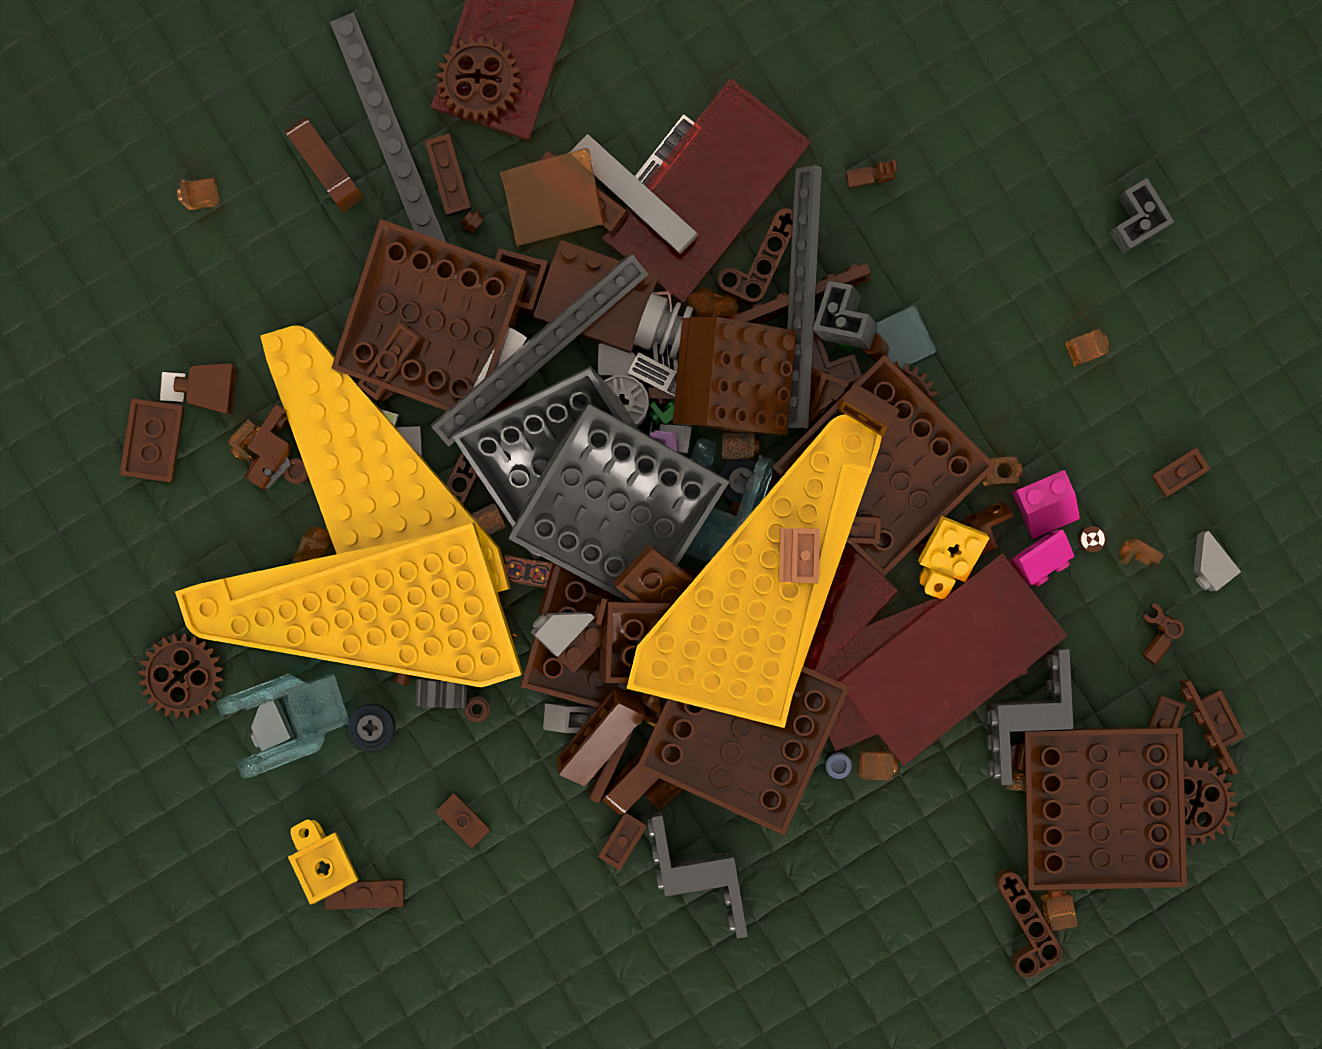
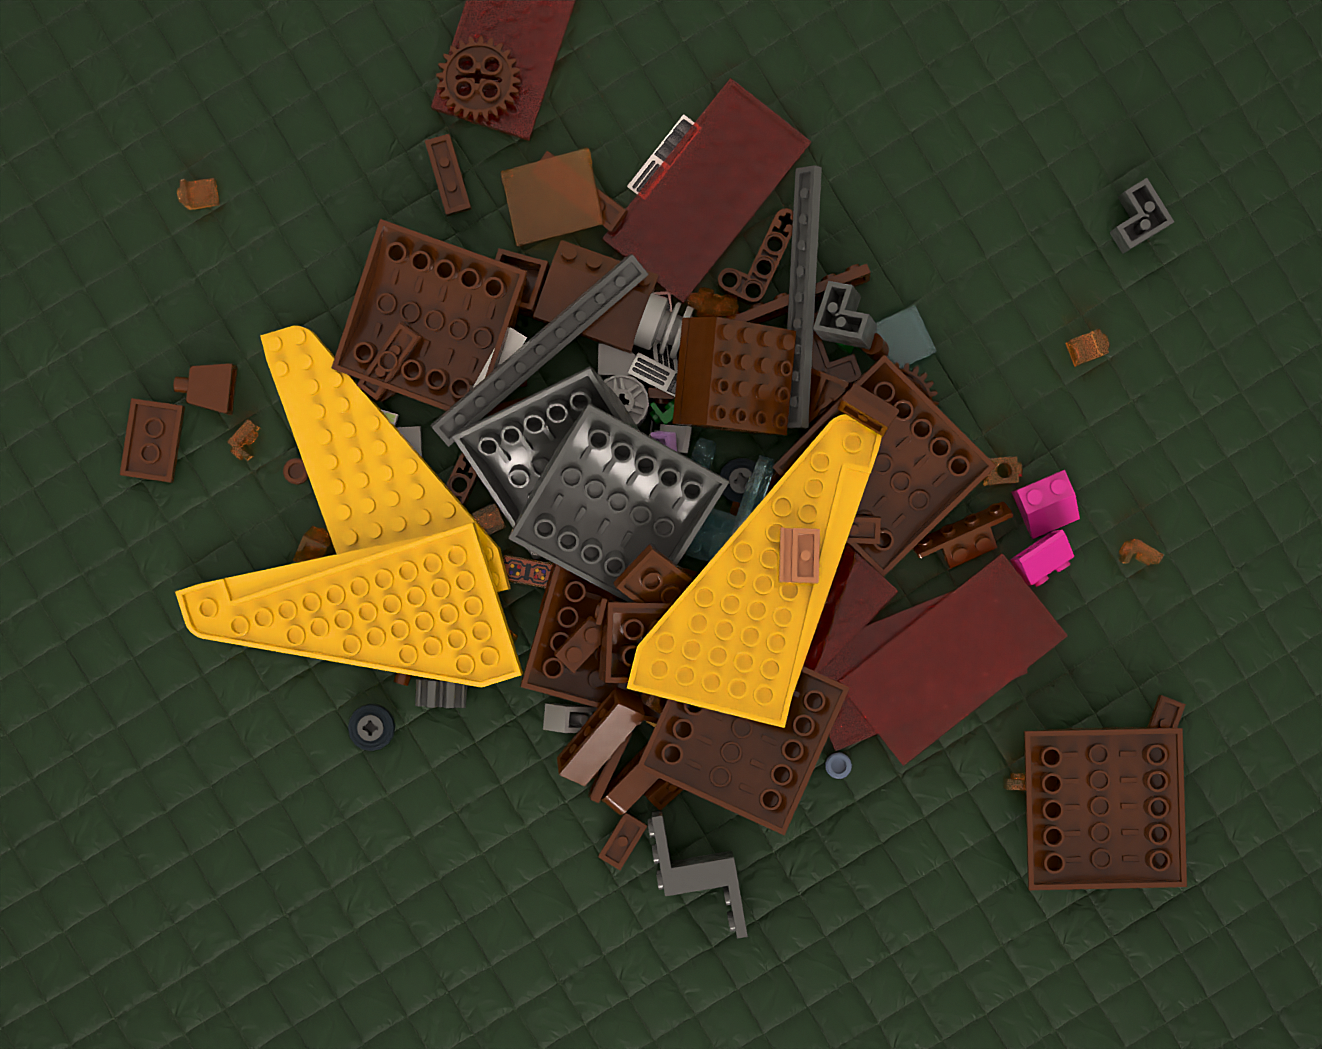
reddish brown gear [138,634,225,718] -> none
white sticker [160,372,185,402] -> none
clear light blue plate [216,674,349,778] -> none
reddish brown plate [244,405,292,490] -> none
light grey slope [251,689,295,751] -> none
reddish brown beam [285,117,364,213] -> none
yellow plate [288,820,359,904] -> none
reddish brown plate [325,879,405,910] -> none
dark grey plate [330,12,446,242] -> none
reddish brown plate [435,792,491,848] -> none
reddish brown plate [461,210,484,234] -> none
reddish brown plate [464,696,490,722] -> none
light grey slope [531,612,594,657] -> none
light grey tile [570,134,698,254] -> none
clear orange bracket [722,432,759,460] -> none
reddish brown bar [845,159,898,189] -> none
clear orange brick [859,751,898,780] -> none
yellow plate [918,516,989,599] -> none
dark grey bracket [985,648,1073,785] -> none
reddish brown beam [994,869,1062,978] -> none
reddish brown plate [1011,743,1025,771] -> none
clear orange brick [1041,890,1078,931] -> none
reddish brown tile [1078,526,1106,552] -> none
reddish brown bar [1142,604,1184,665] -> none
reddish brown plate [1151,447,1210,497] -> none
reddish brown bracket [1179,679,1245,775] -> none
reddish brown gear [1183,759,1237,845] -> none
light grey slope [1193,531,1241,591] -> none

